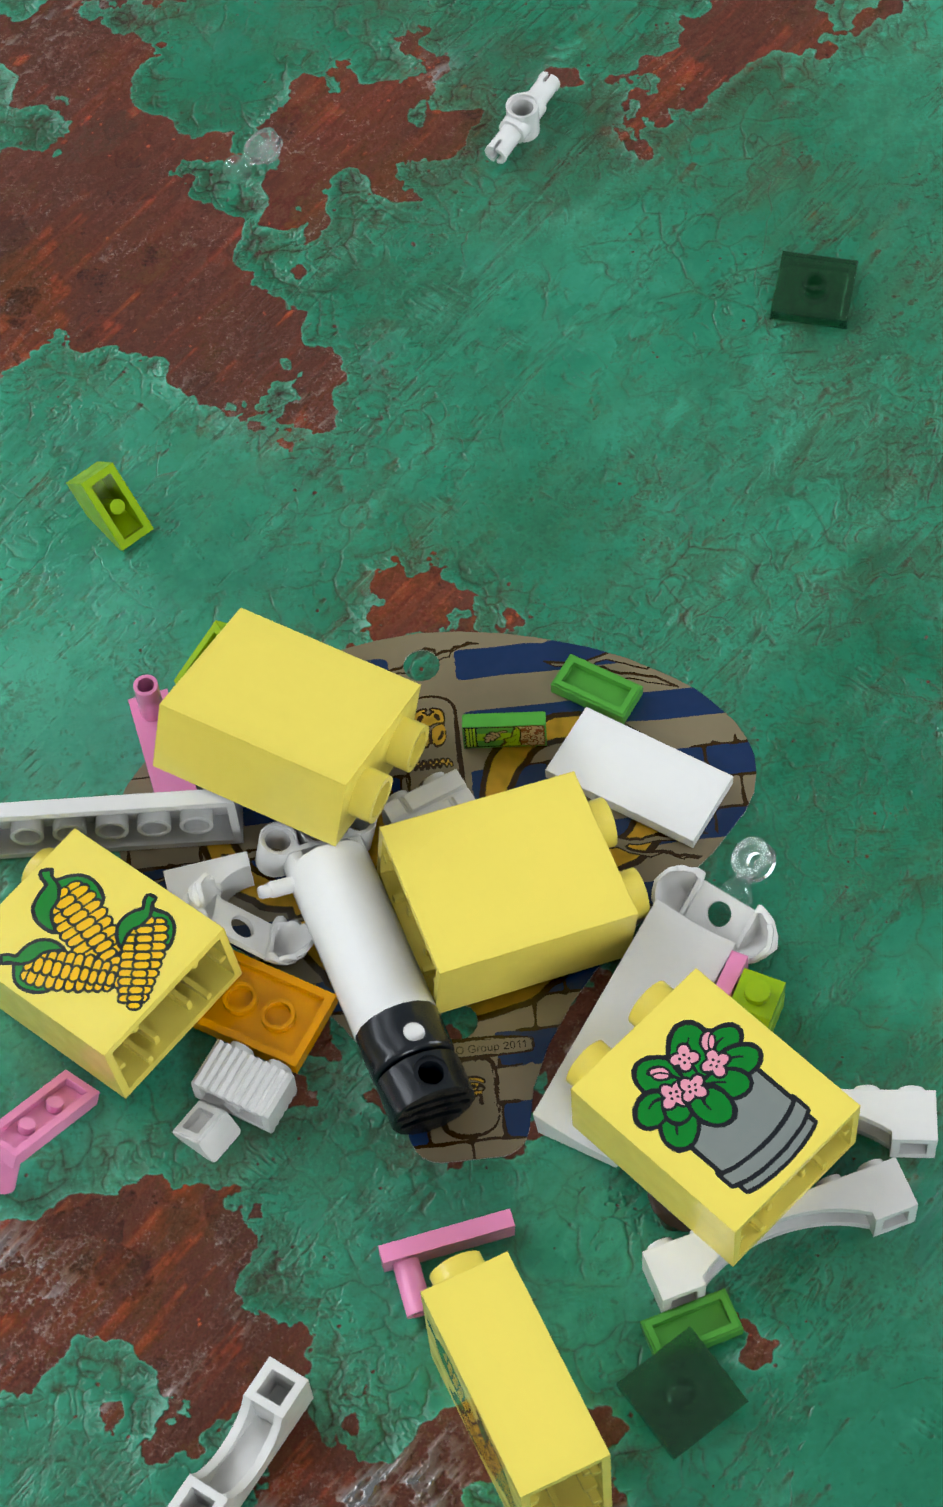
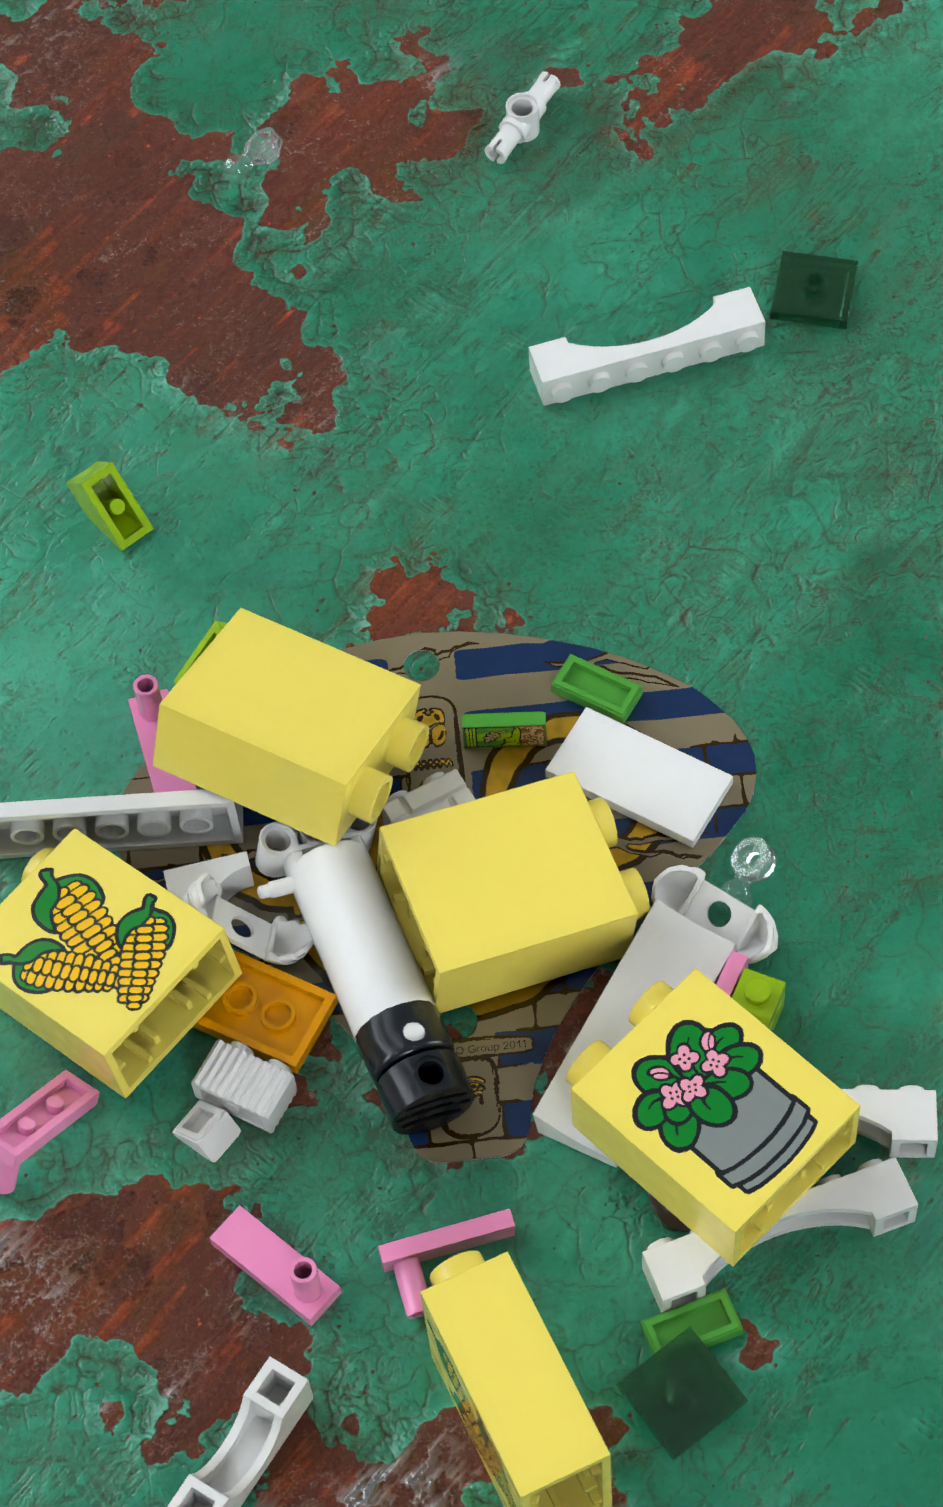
none -> bright pink piece [209,1205,342,1327]
none -> white arch [528,287,766,406]

